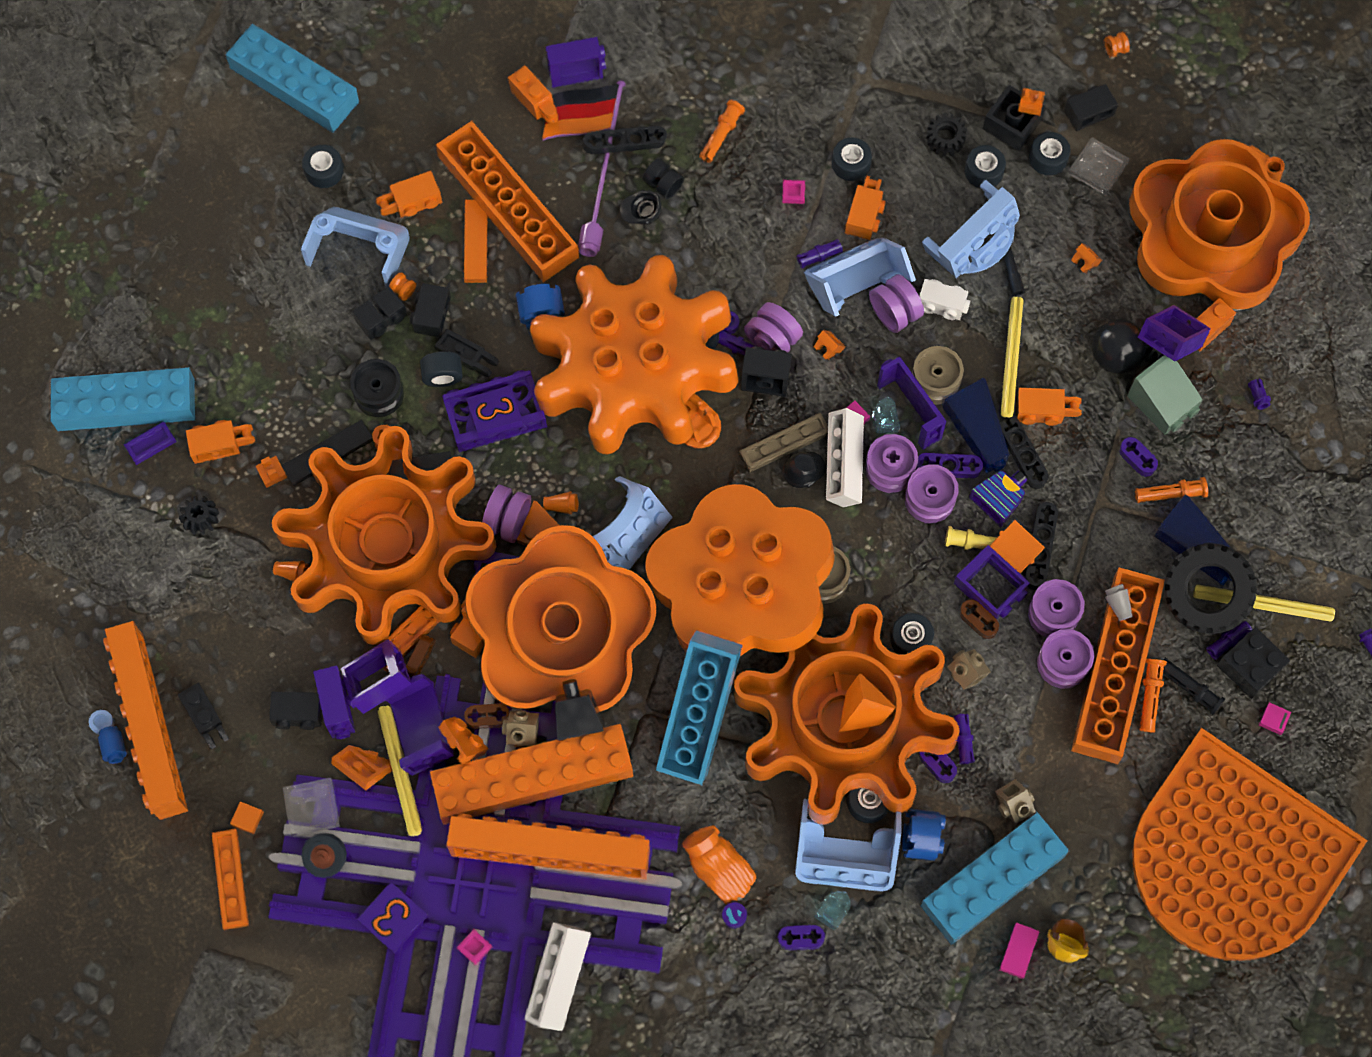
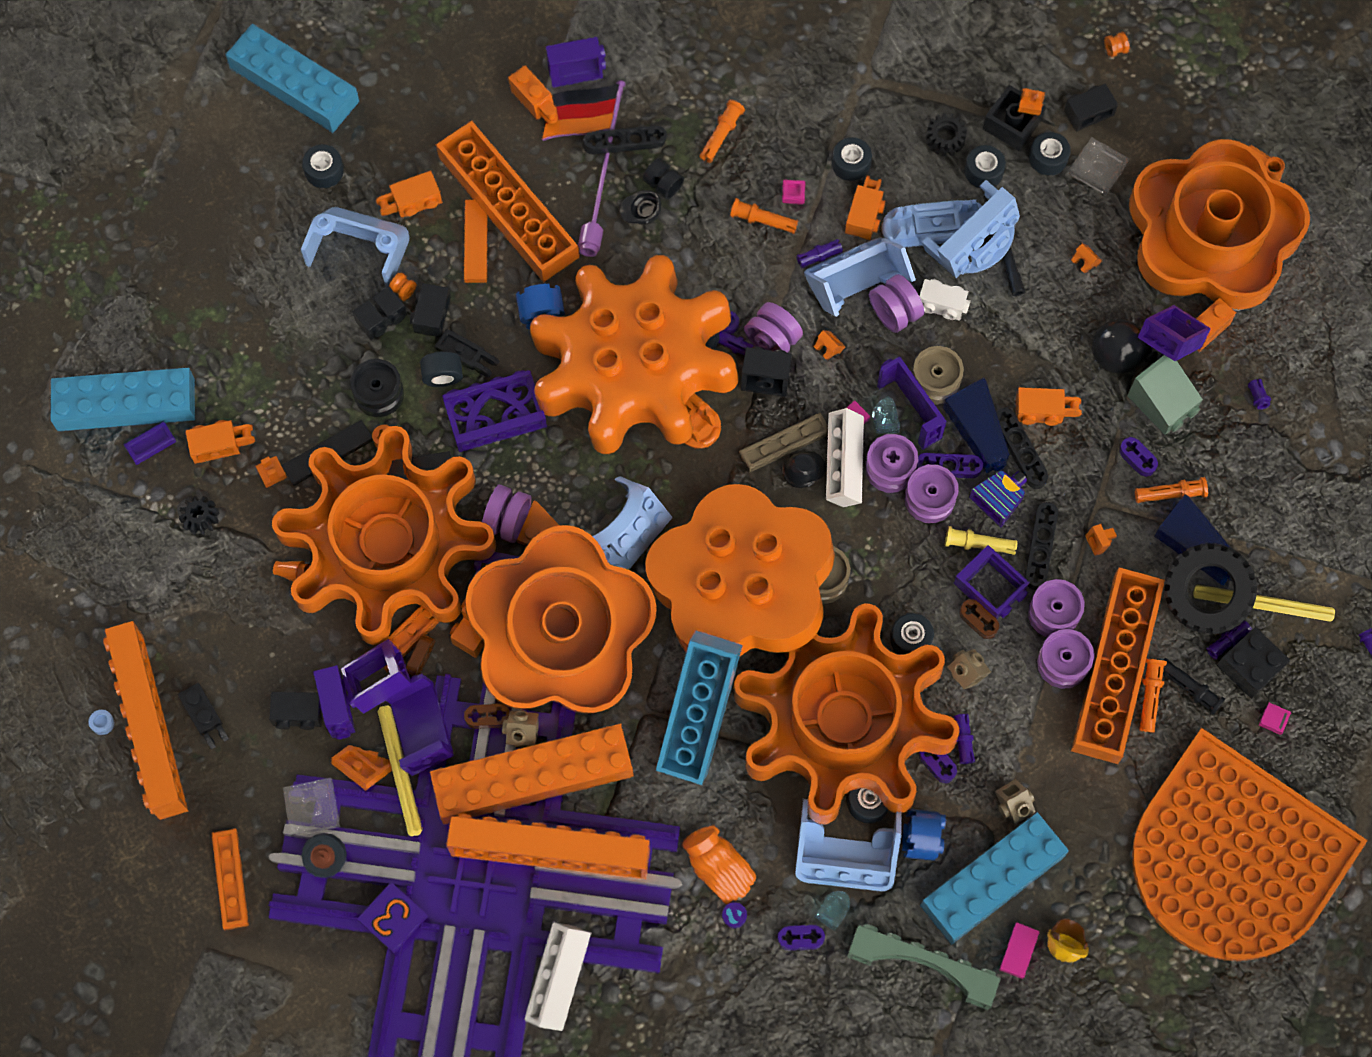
blue brick [98,726,127,764] -> none
orange tile [230,802,264,834] -> none
orange wing [439,716,489,764] -> none
dark pink tile [457,929,492,966] -> none
dark purple tile [466,385,523,437] -> none
orange cone [543,491,579,515] -> none
black torso [555,679,605,741] -> none
orange slope [839,674,896,732] -> none
orange piece [990,520,1045,574] -> none
light yellow axle [1001,296,1023,418] -> none
light grey cone [1105,584,1133,621] -> none
none -> orange pin [730,198,799,234]
none -> sand green arch [847,924,1001,1010]
none -> light blue piece [882,199,982,247]
none -> orange tile [1085,524,1117,556]

